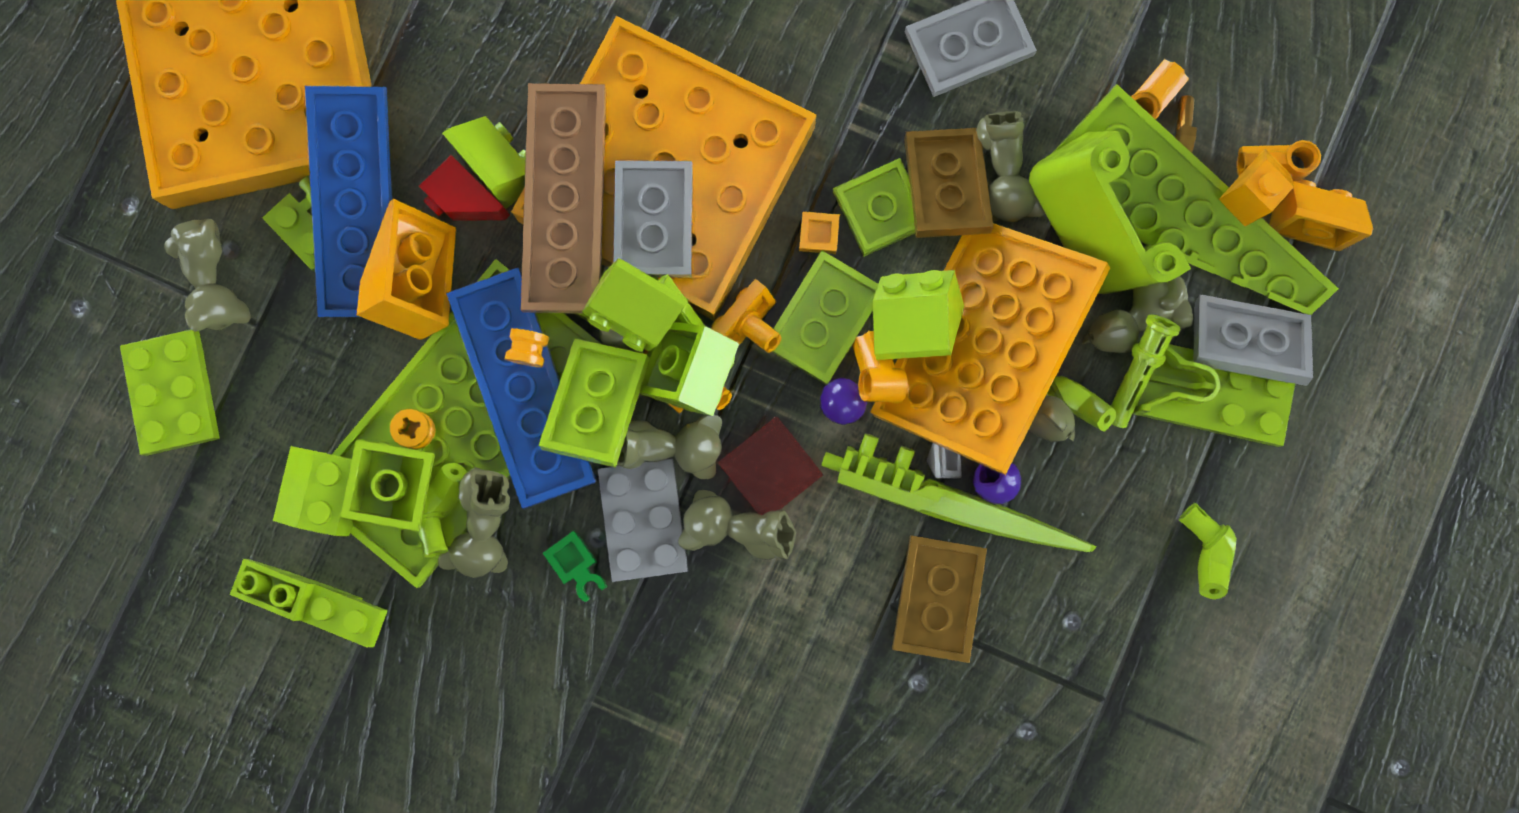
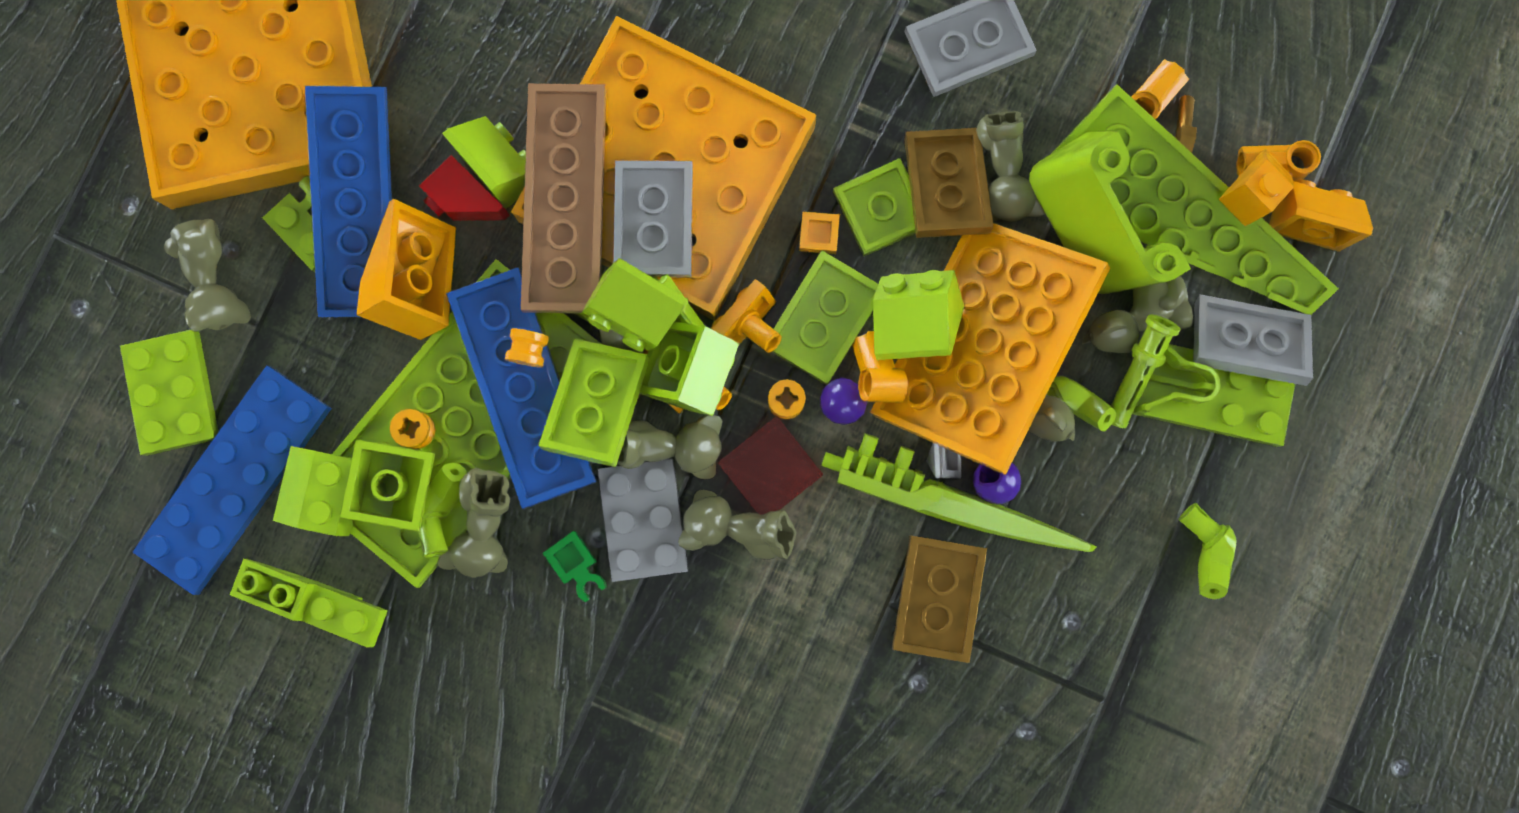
none -> blue plate [133,365,332,595]
none -> light orange wheel [768,379,806,420]

